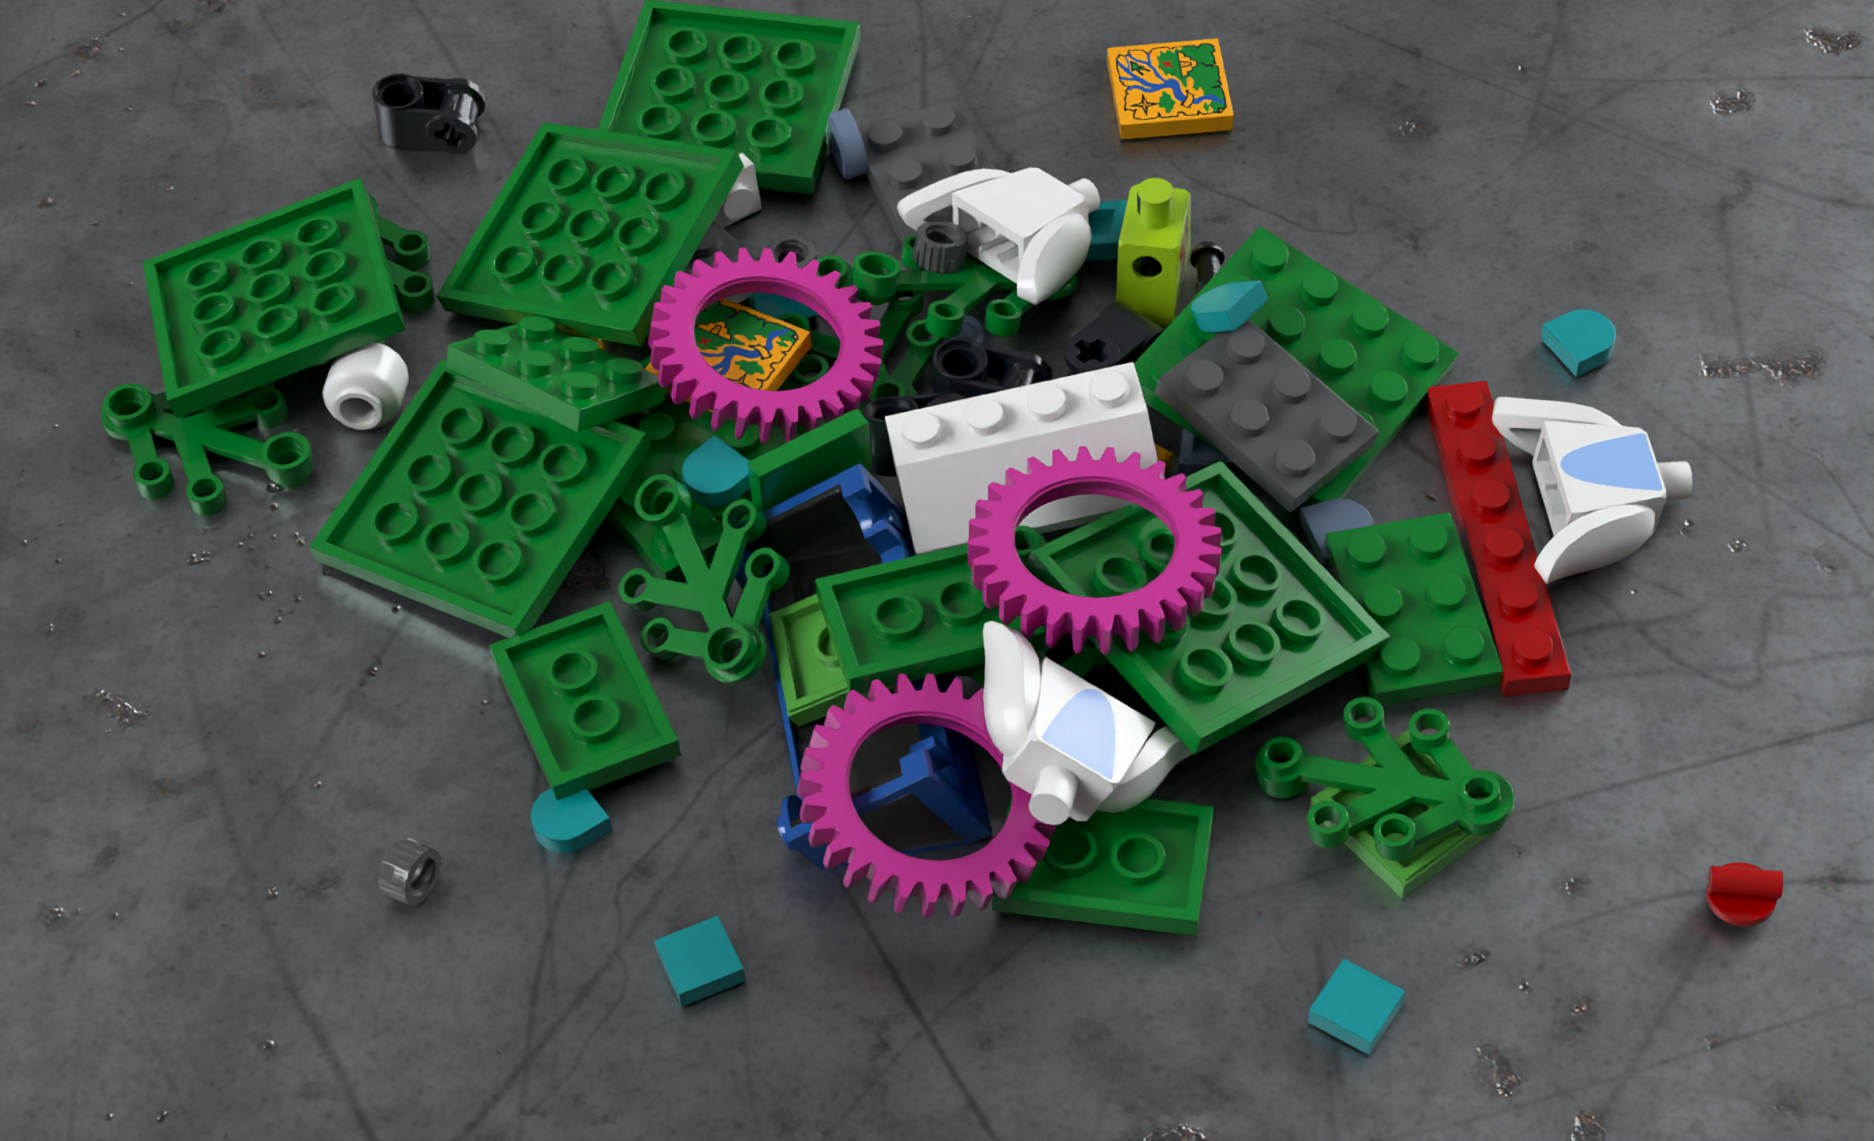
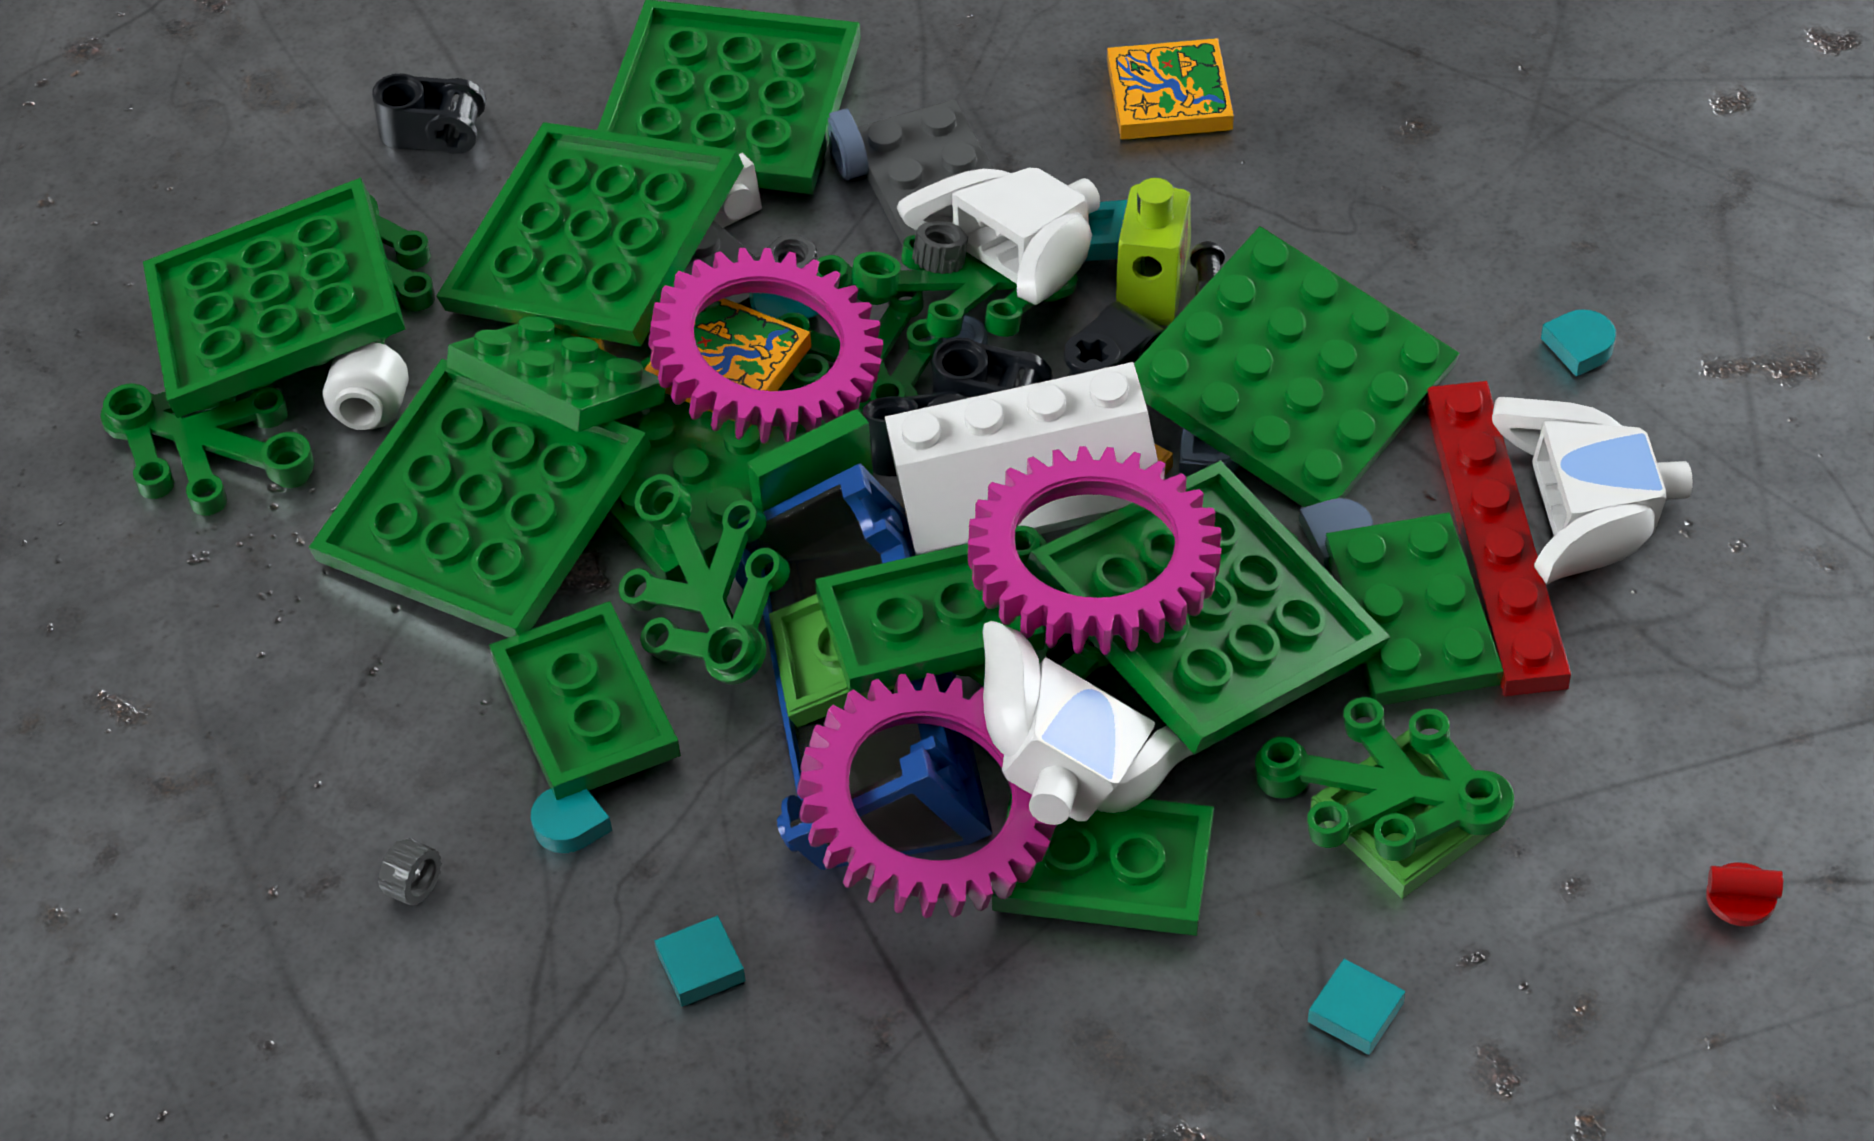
teal tile [682,435,750,507] -> none
dark grey plate [1155,319,1379,513] -> none
teal tile [1191,280,1268,333] -> none

